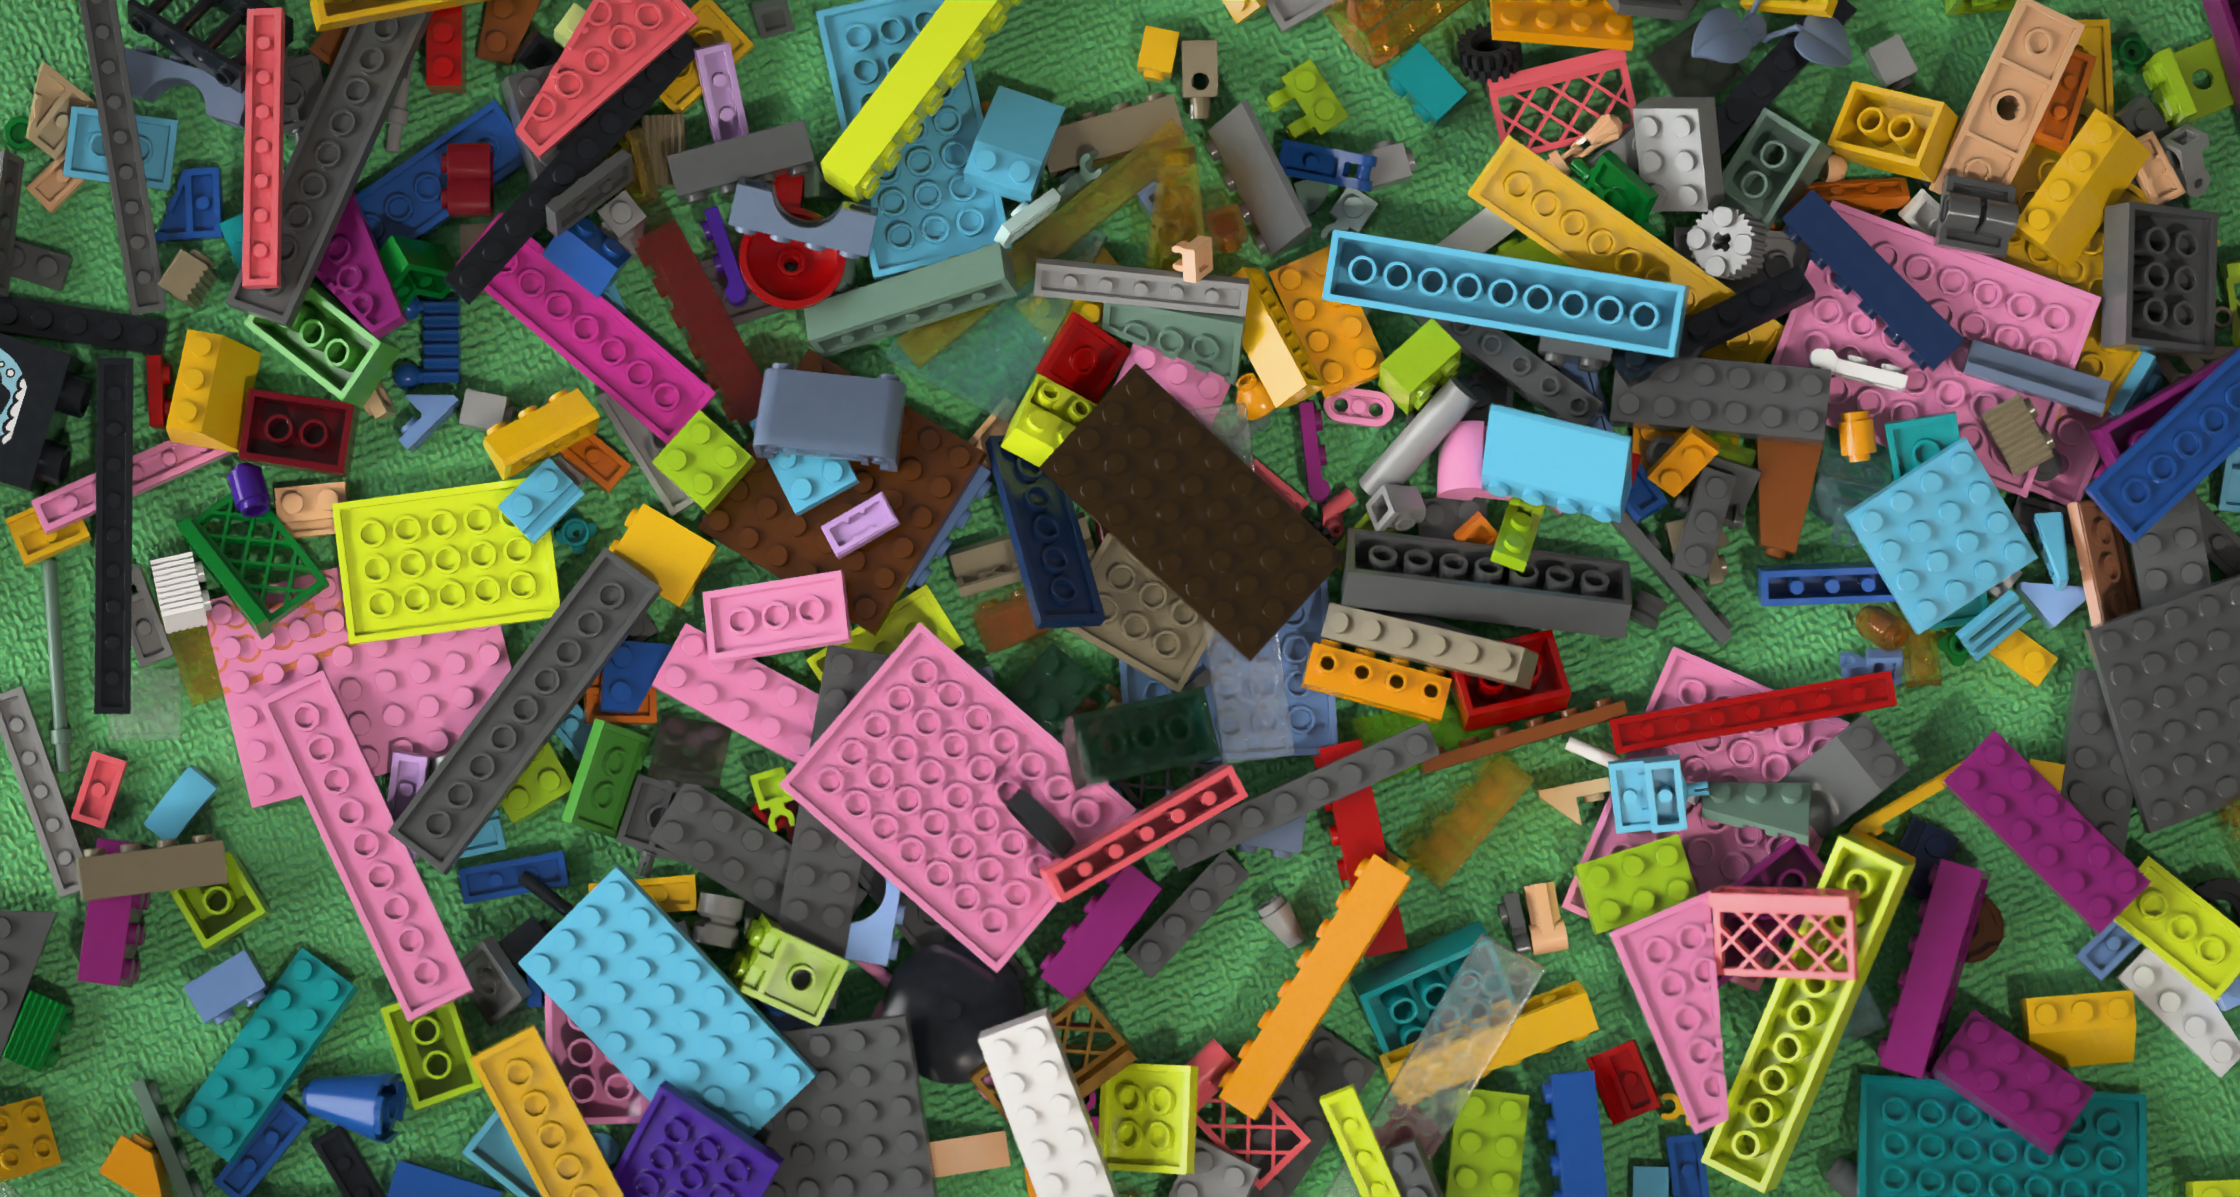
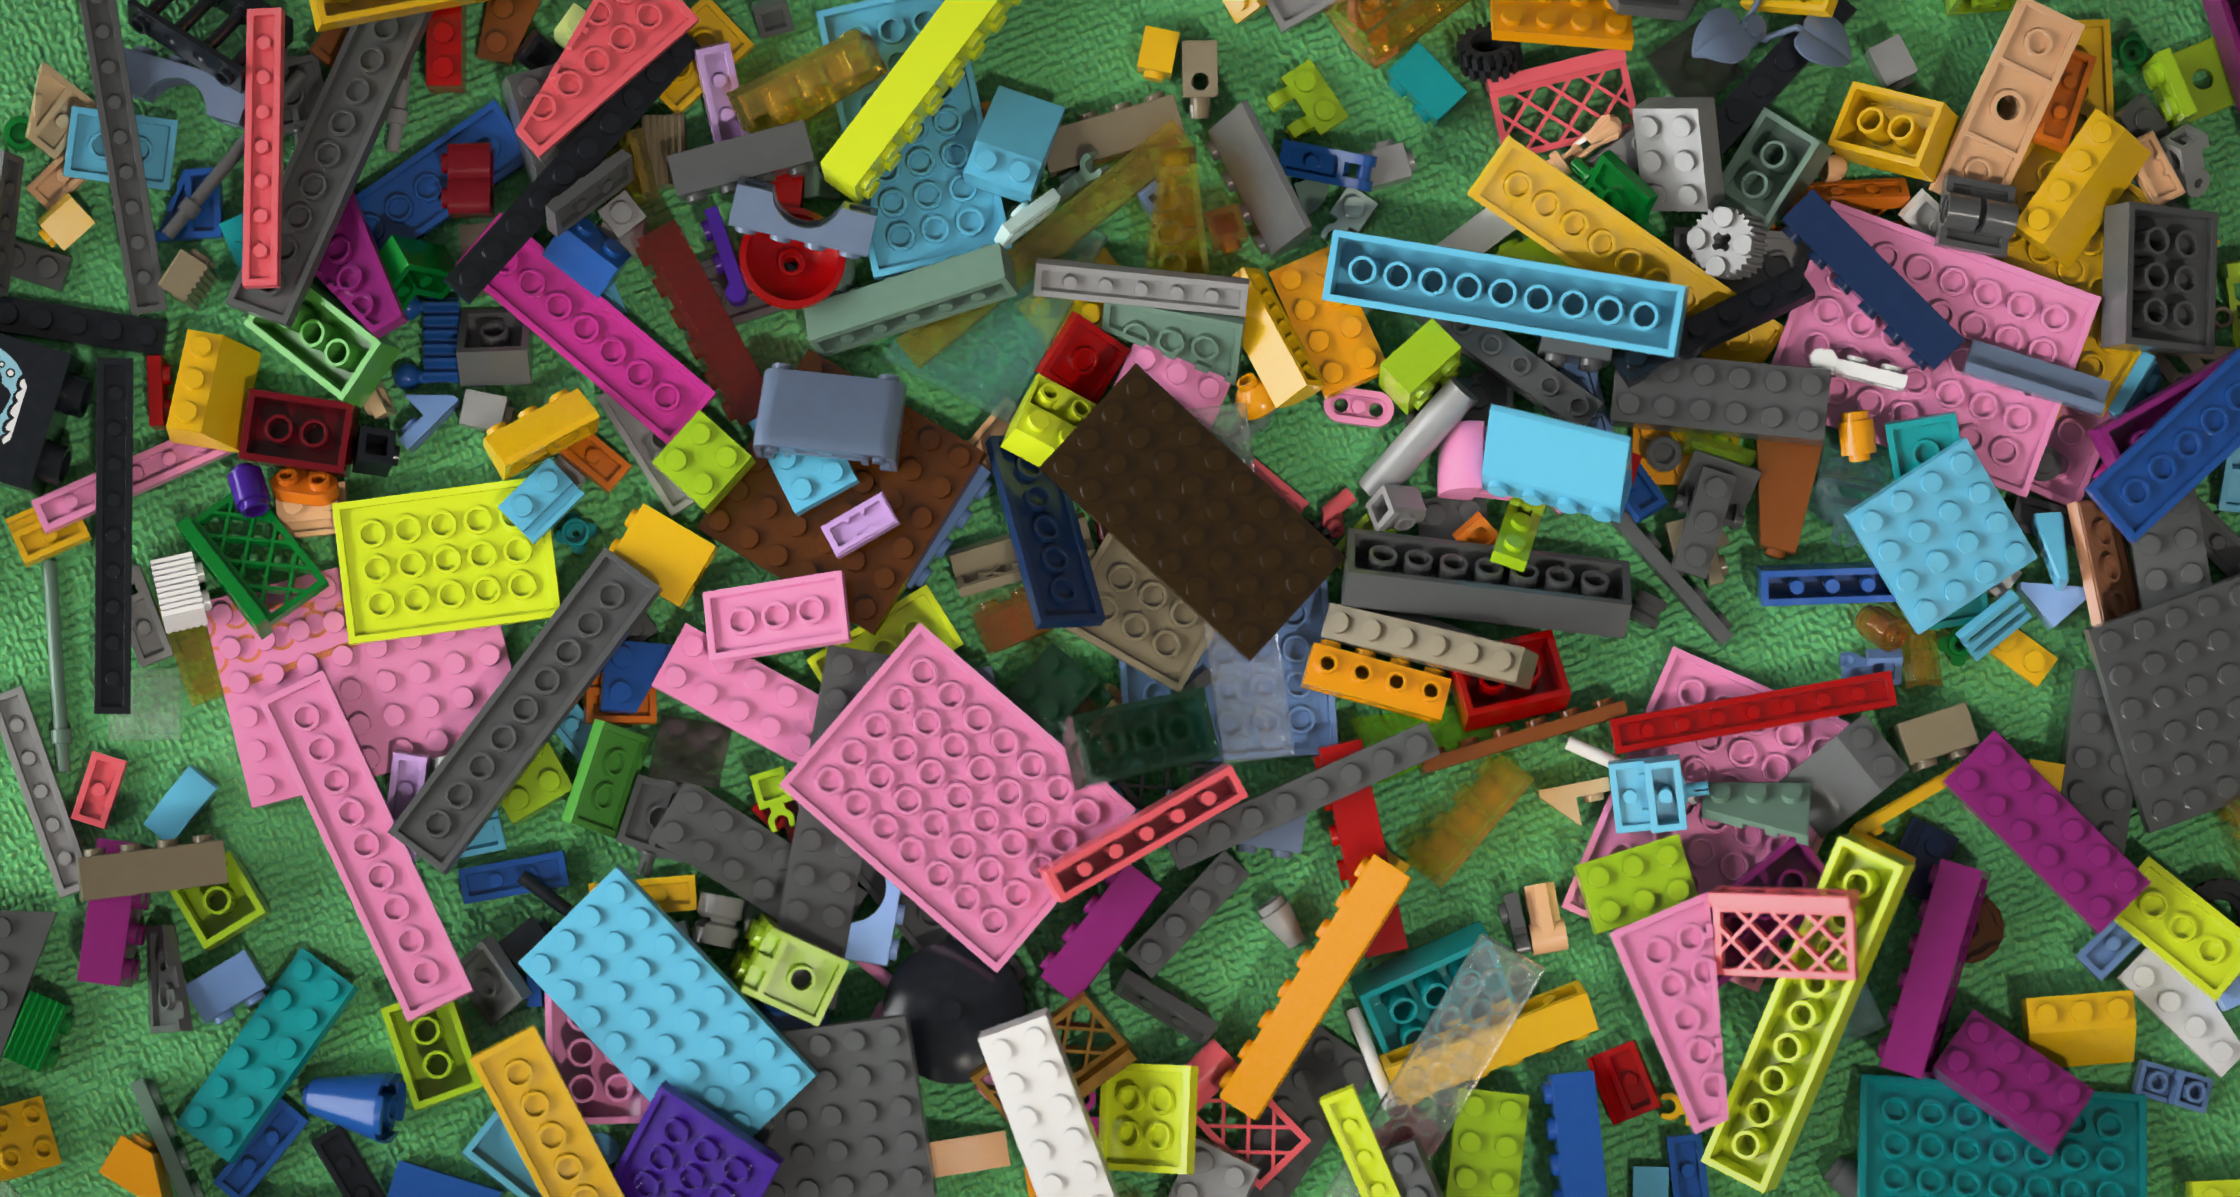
black tyre [1005,788,1077,859] -> none
light nougat tile [1172,235,1213,283] -> none
magenta plate [1298,401,1330,504] -> none
light orange plate [1647,425,1720,498] -> none
dark tan brick [1980,394,2056,478] -> none
none -> yellow brick [37,192,96,251]
none -> dark grey wing [147,925,193,1034]
none -> dark grey bar [162,68,308,240]
none -> orange plate [270,468,340,506]
none -> black brick [352,426,400,477]
none -> dark grey slope [456,308,533,387]
none -> clear yellow wedge [726,29,888,133]
none -> dark grey plate [1113,969,1219,1047]
none -> white bar [1346,1007,1398,1111]
none -> dark tan brick [1888,702,1979,772]
none -> medium blue slope [2129,1059,2214,1114]

